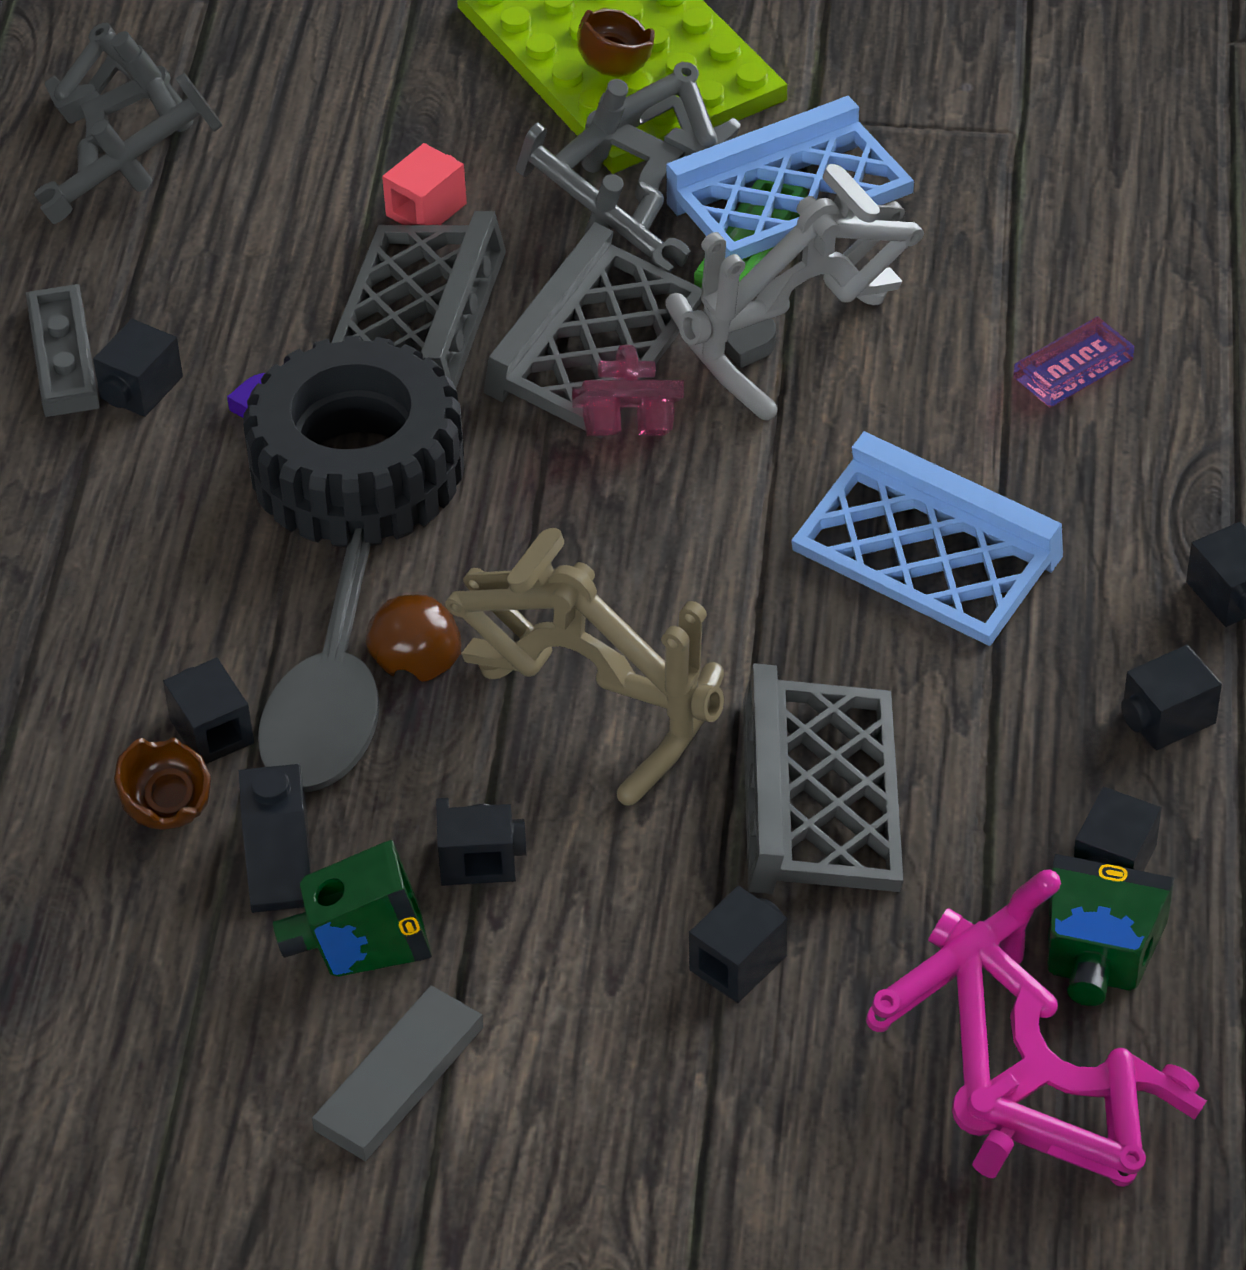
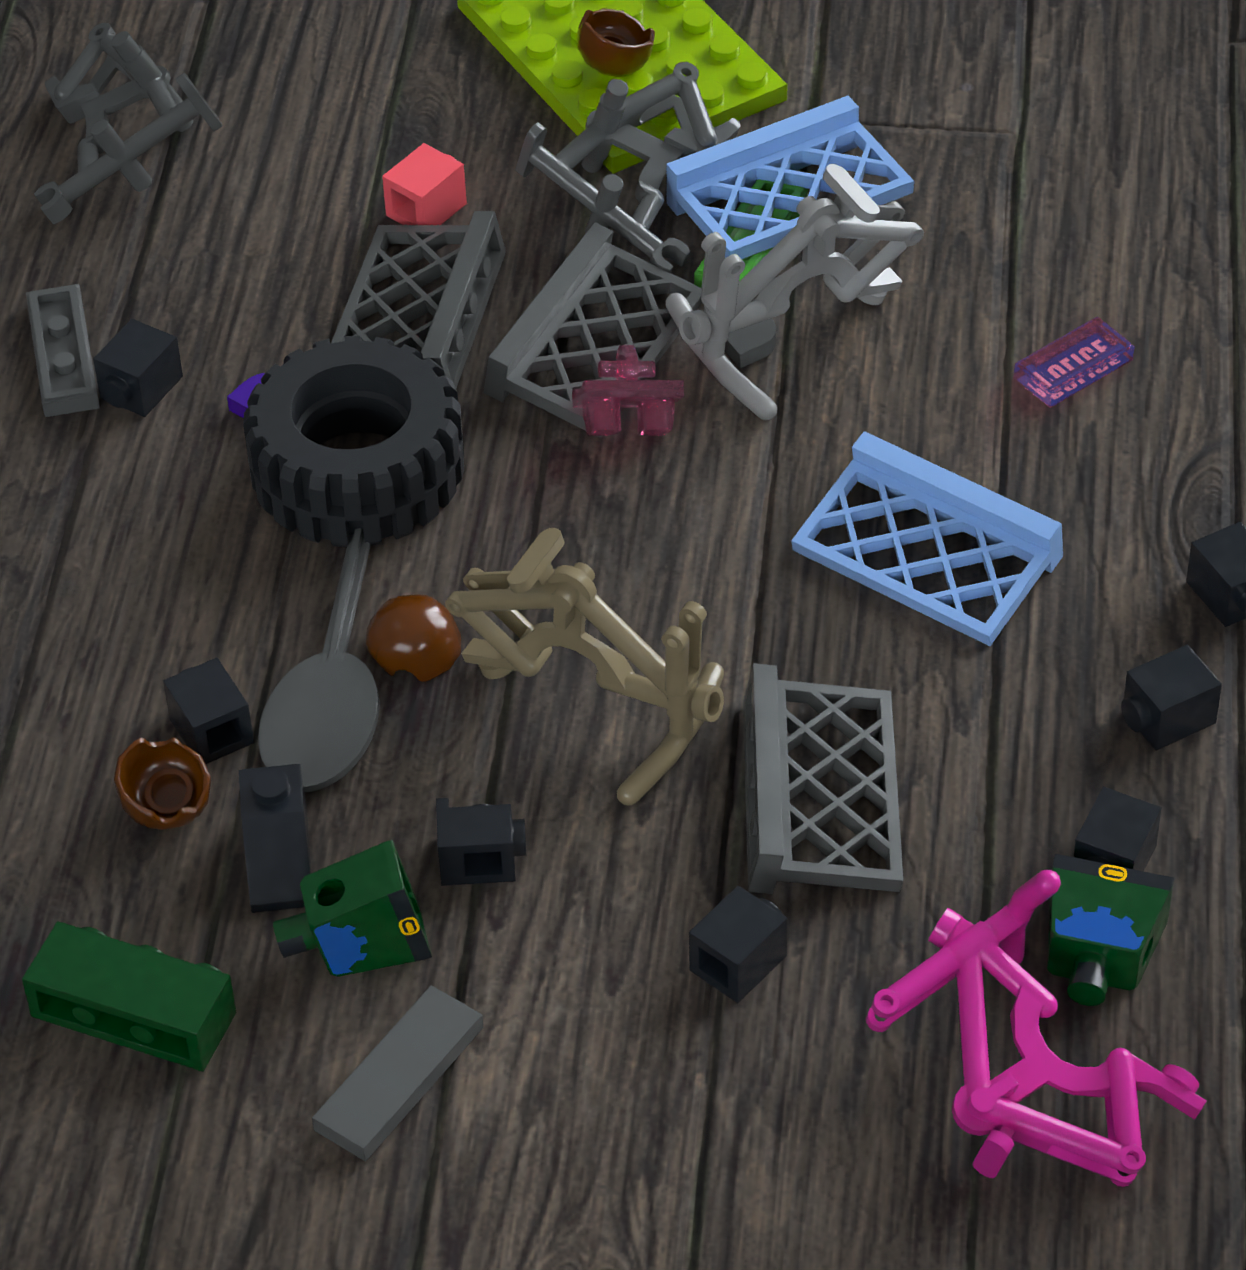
none -> dark green brick [22,921,237,1072]

